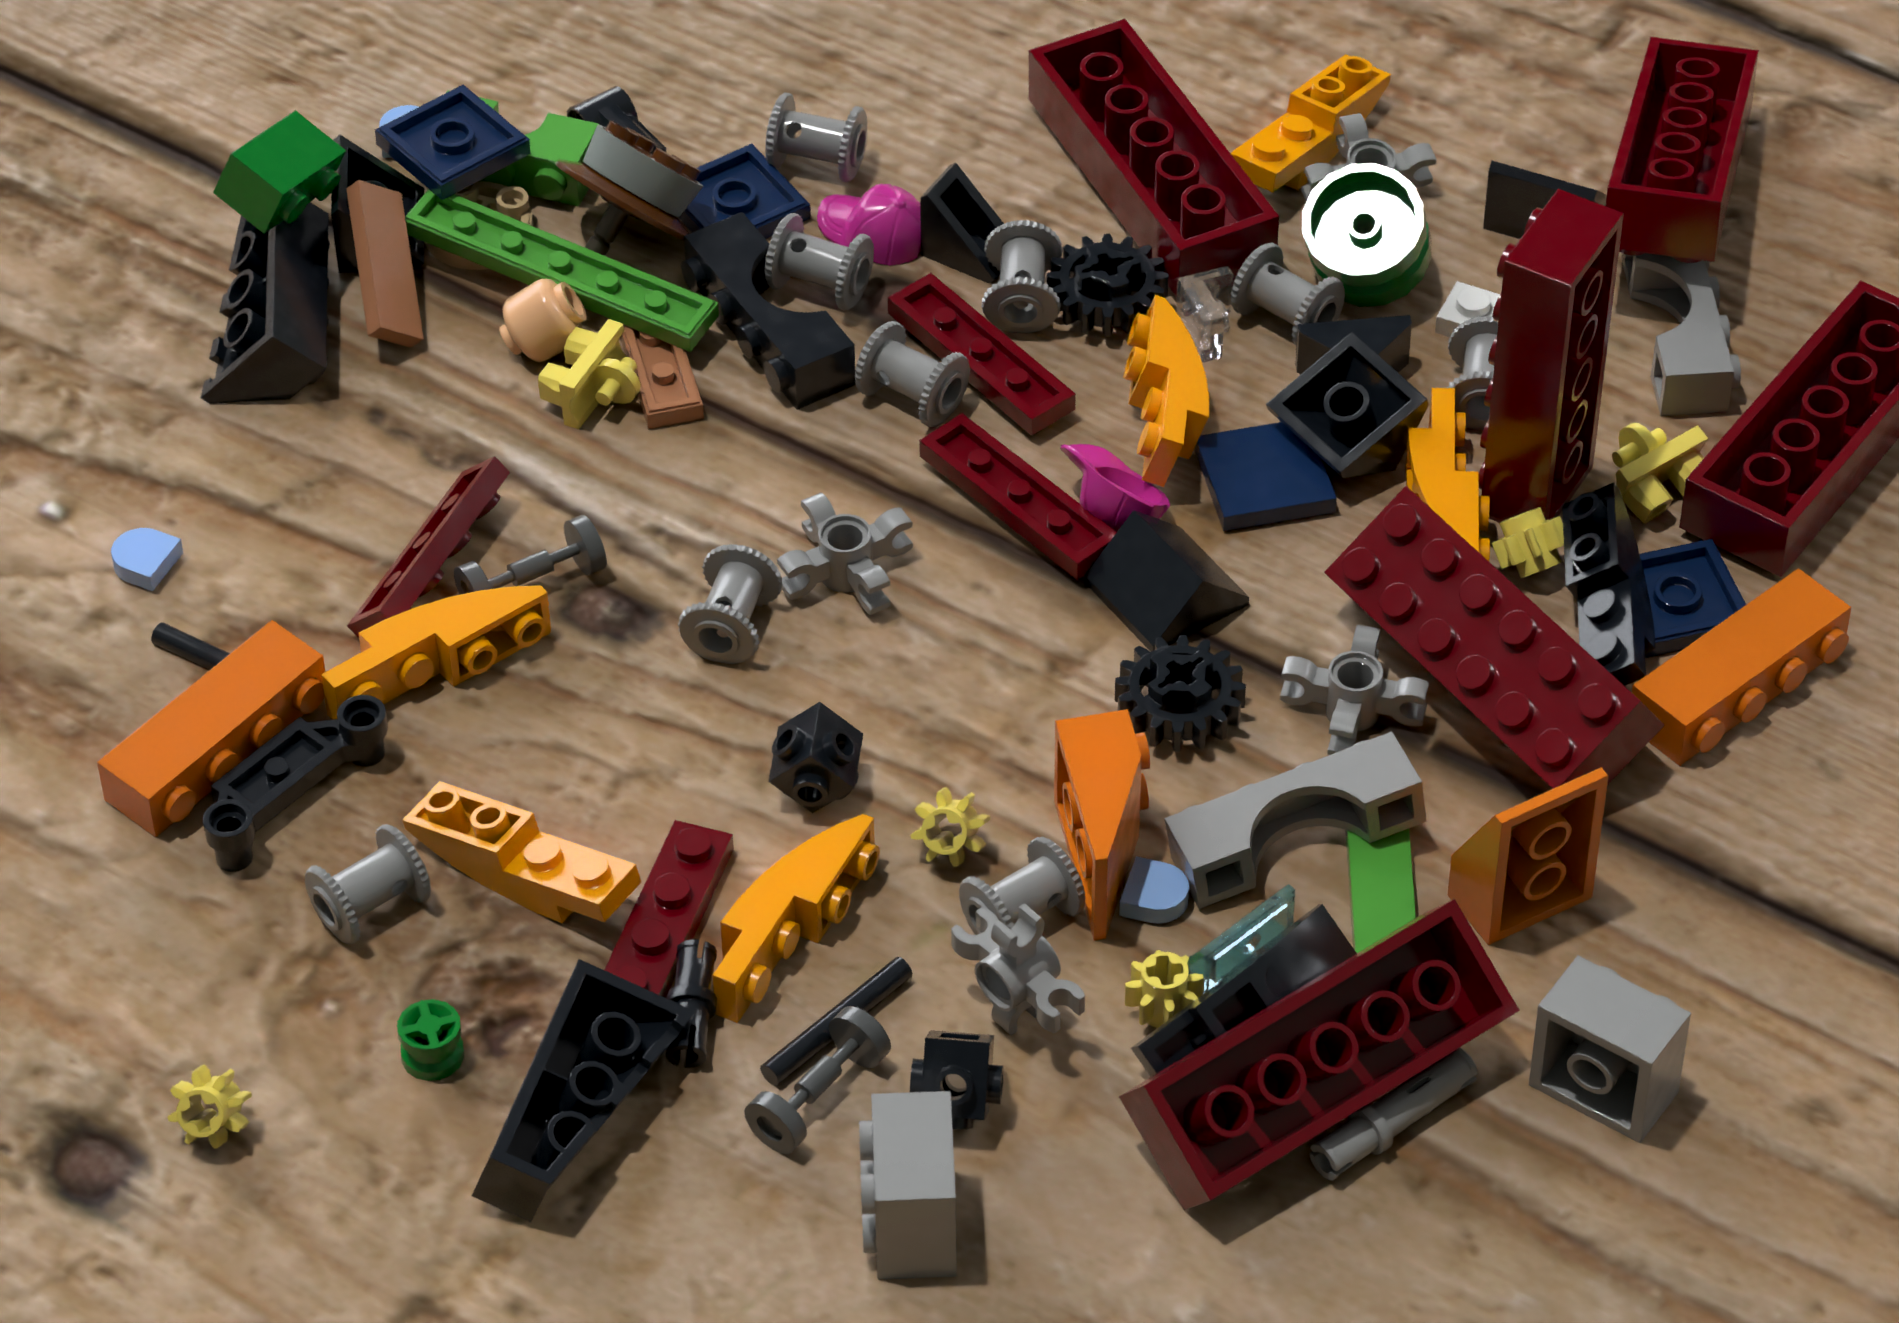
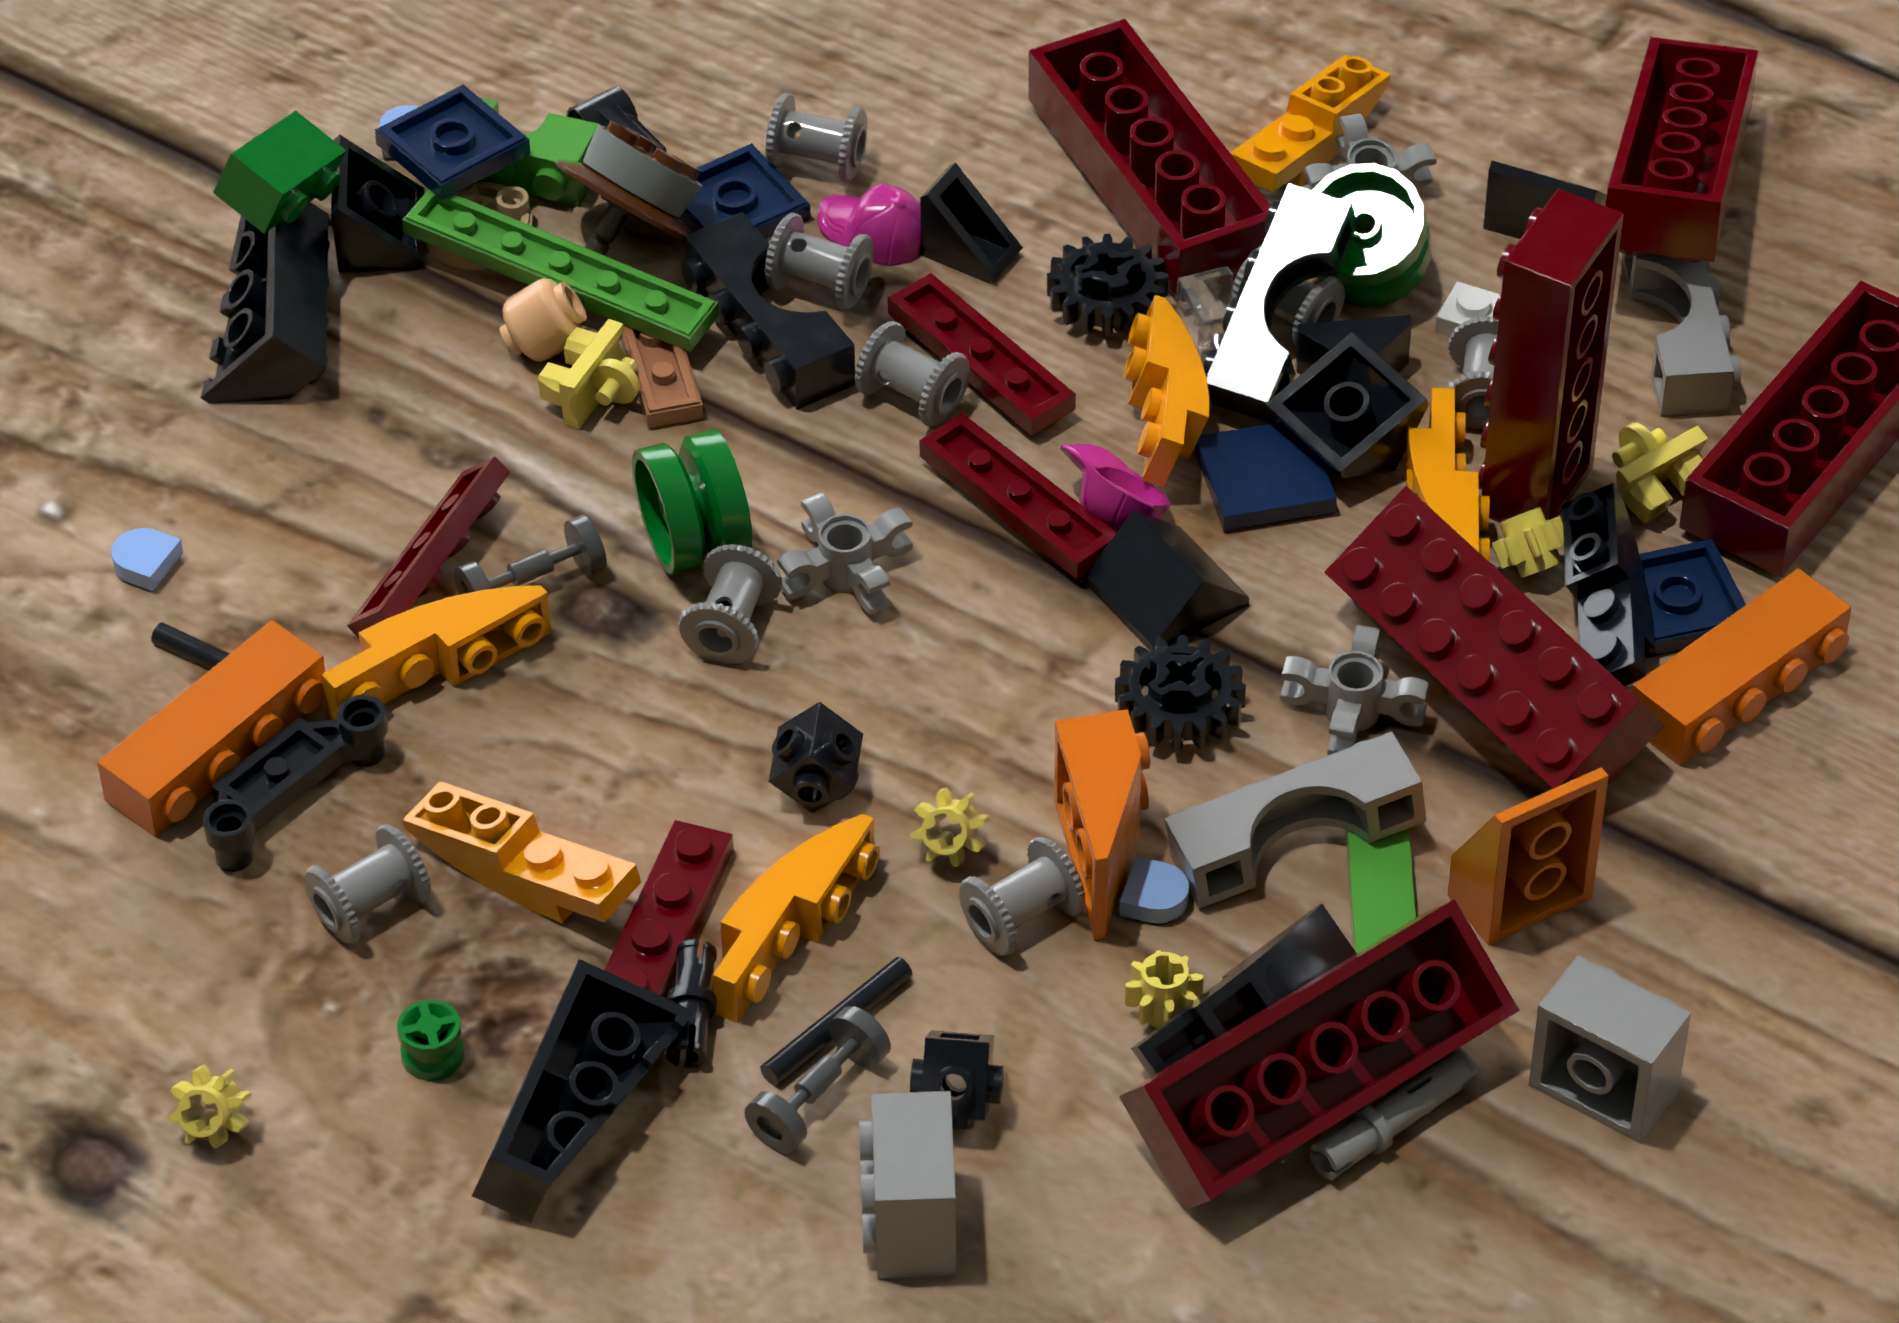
nougat tile [346,180,424,348] -> none
light grey pin [951,903,1085,1035] -> none
light grey hose [982,220,1063,333] -> none
clear light blue slope [1188,884,1295,994] -> none
none -> green wheel [632,429,752,575]
none -> arch [1203,183,1358,423]

